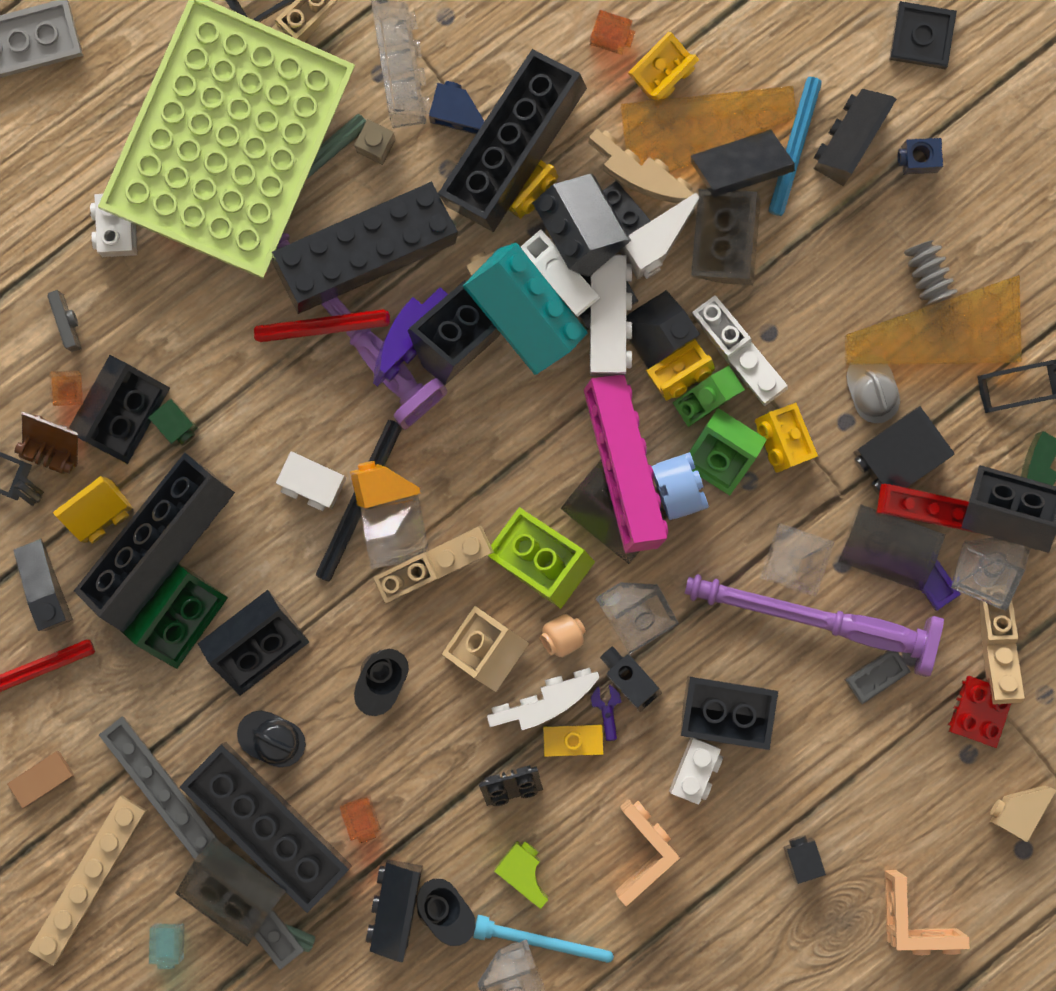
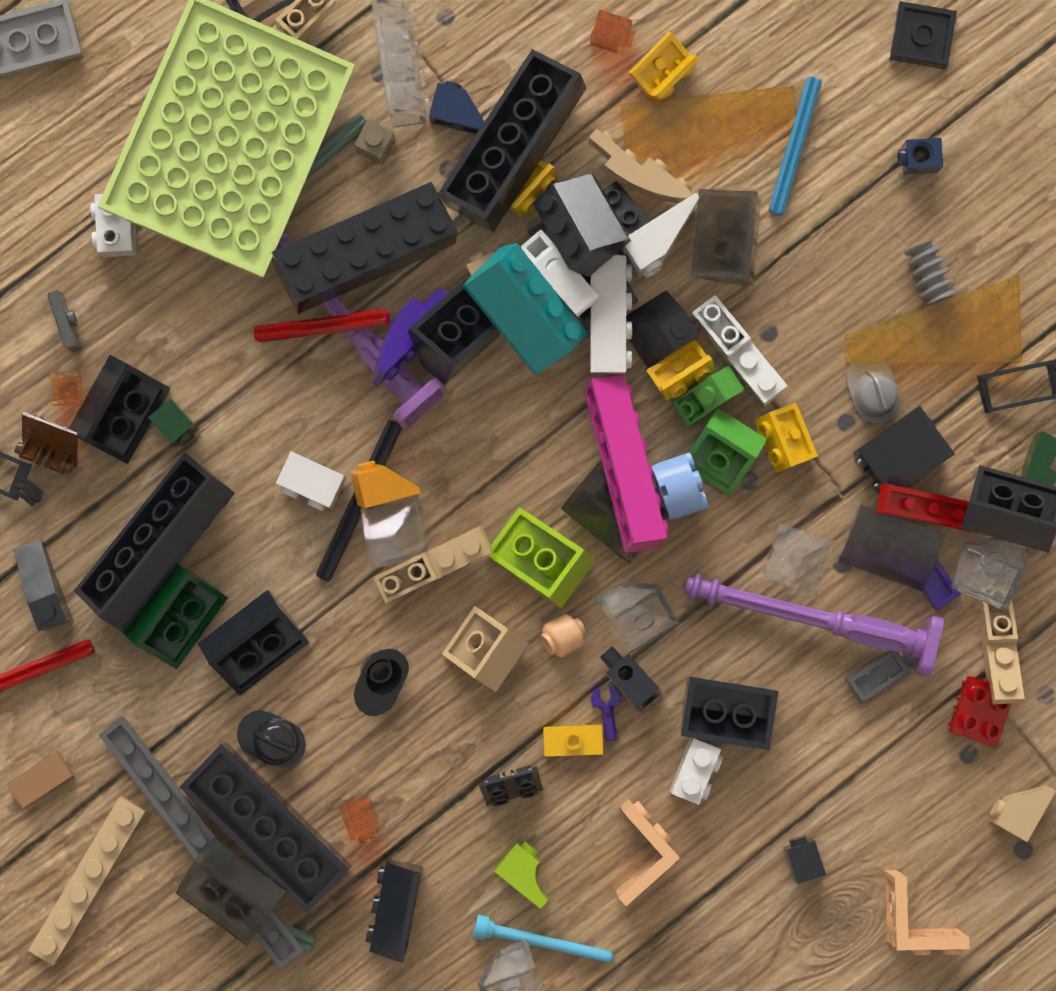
yellow slope [53,476,133,544] -> none
clear light blue brick [149,924,184,969] -> none
black piece [417,879,476,946] -> none
white slope [487,668,599,730] -> none
black tile [691,129,795,198] -> none
black slope [814,89,897,186] -> none

